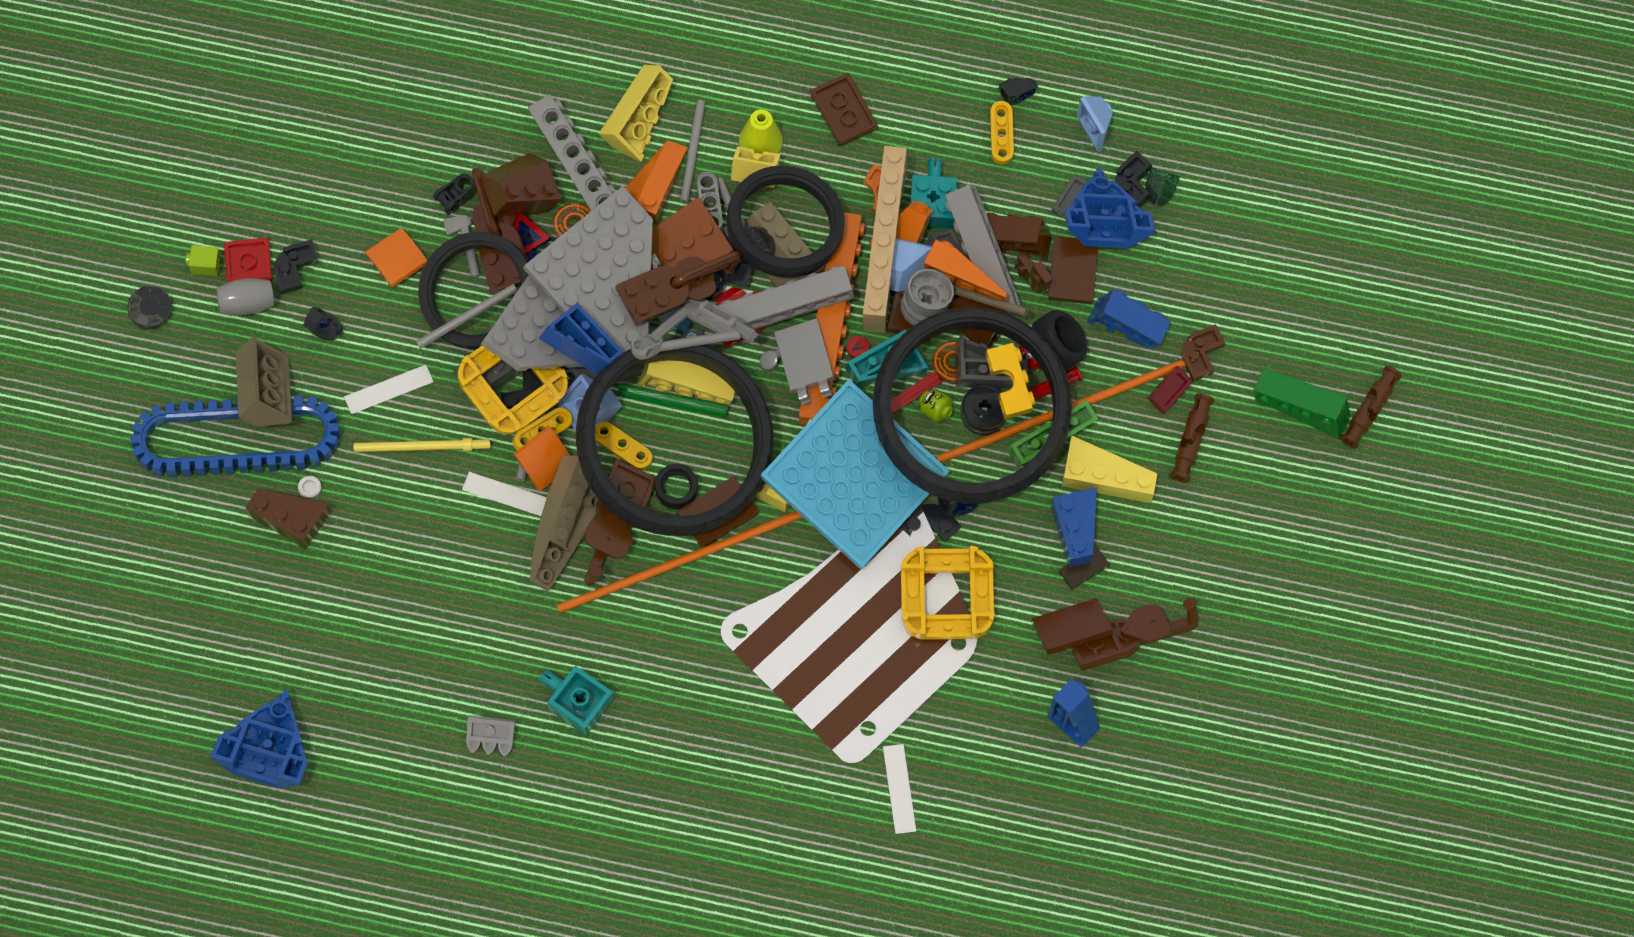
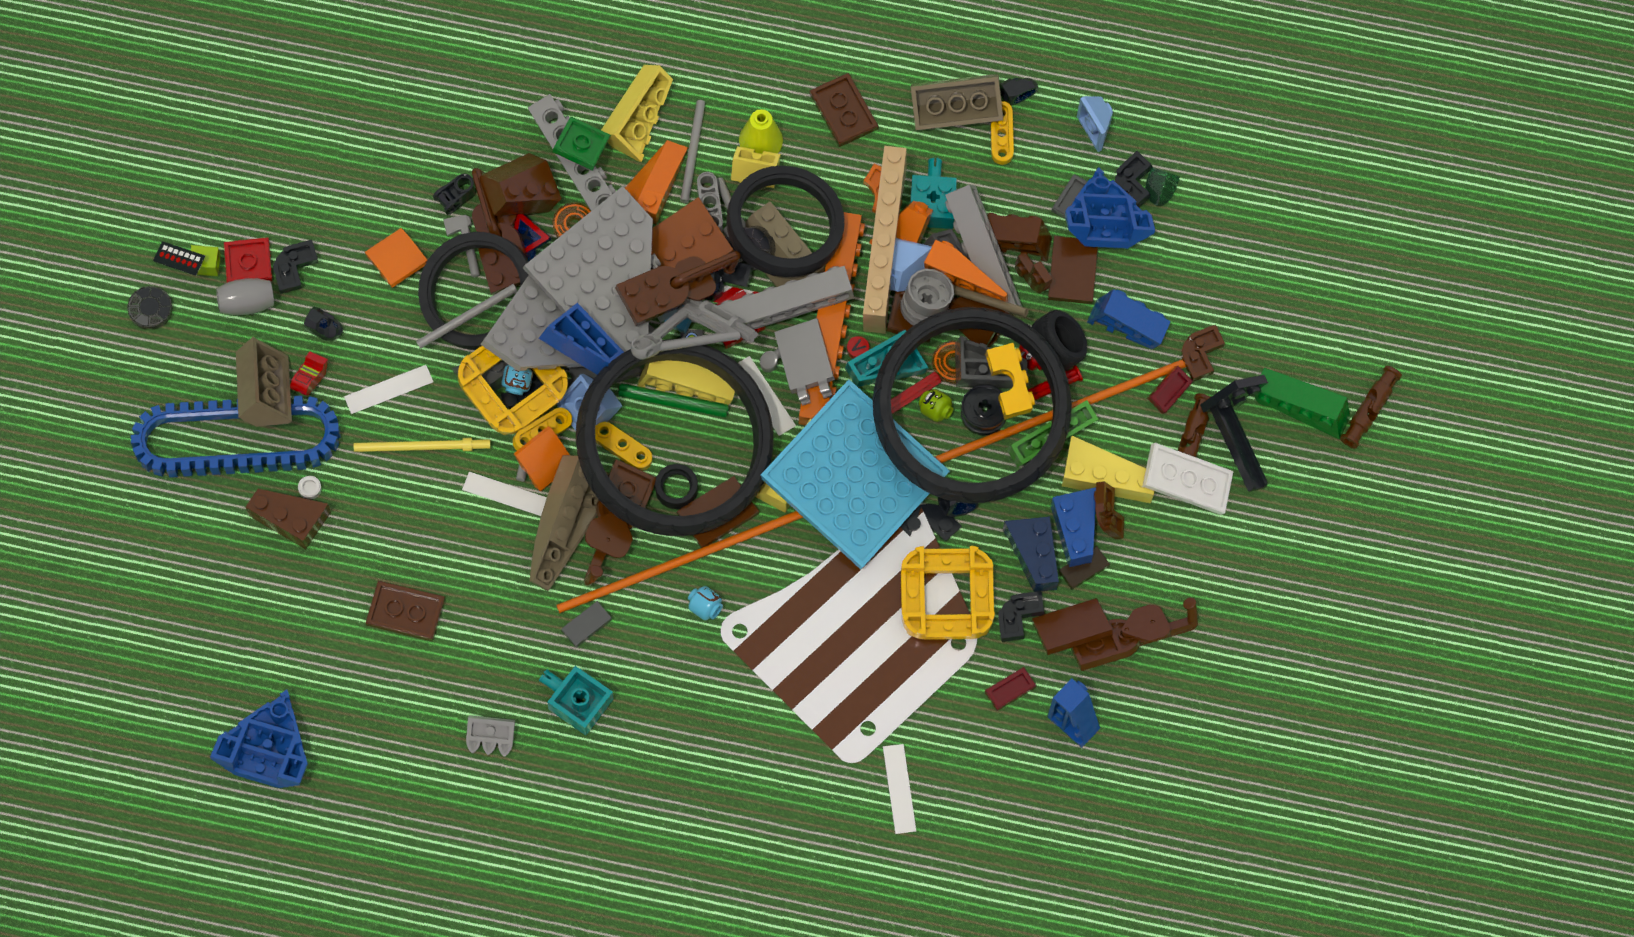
none -> black sticker [153,241,205,276]
none -> red leg [290,351,328,396]
none -> reddish brown tile [366,581,445,642]
none -> medium azure head [502,365,533,395]
none -> green tile [552,116,611,171]
none -> dark grey tile [561,601,612,648]
none -> medium azure head [688,586,723,620]
none -> white sticker [738,356,796,436]
none -> dark tan slope [911,74,1003,130]
none -> dark red tile [985,667,1036,711]
none -> black plate [998,591,1045,642]
none -> dark blue wedge [1003,517,1059,592]
none -> reddish brown plate [1094,481,1124,540]
none -> white tile [1142,443,1233,515]
none -> black bracket [1200,375,1268,492]

